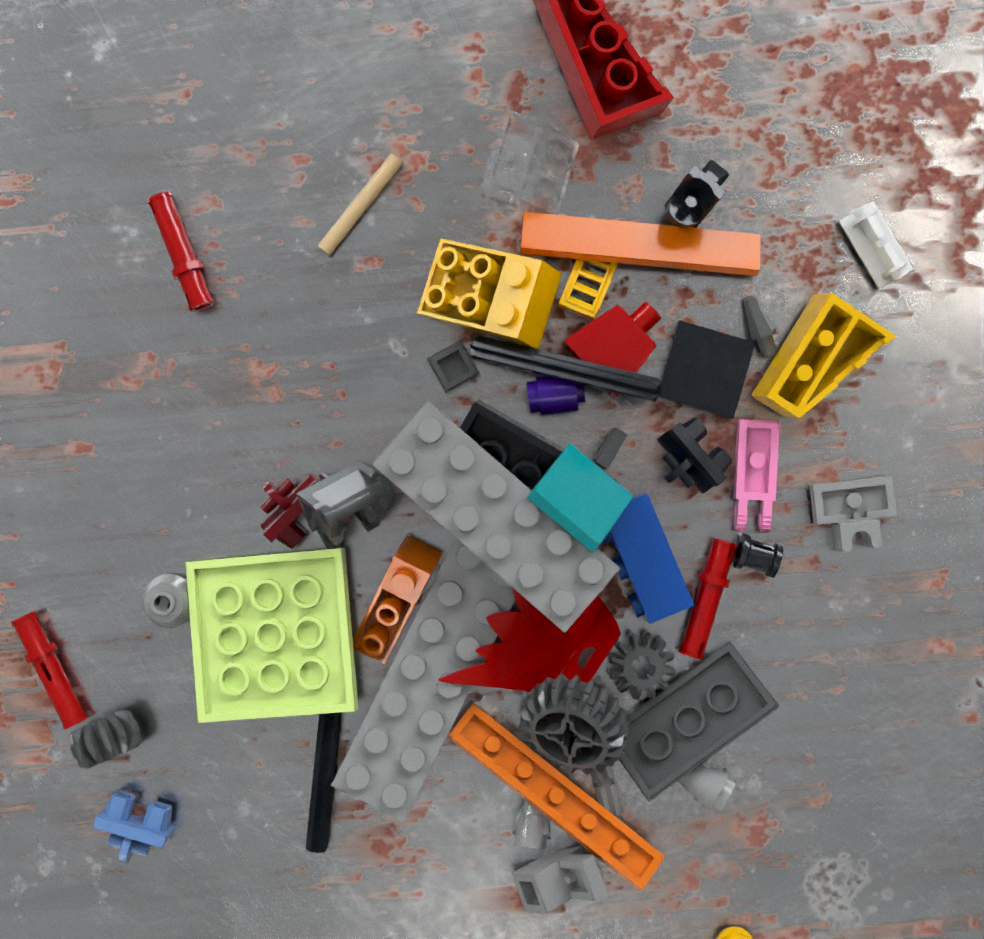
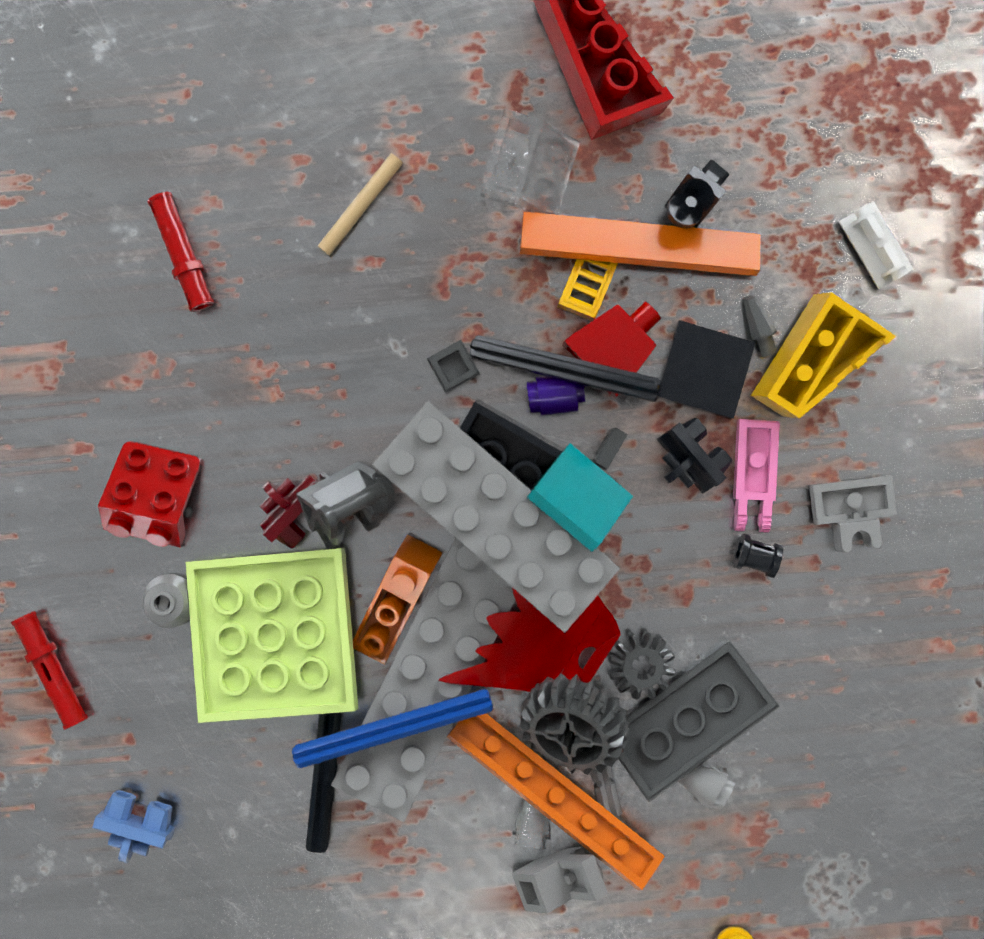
dark grey gear [68,710,143,769] -> none
yellow slope [417,238,562,349] -> none
blue brick [604,493,694,624] -> none
red pin [678,537,738,660] -> none
none -> red bracket [98,441,200,548]
none -> blue axle [292,689,493,768]

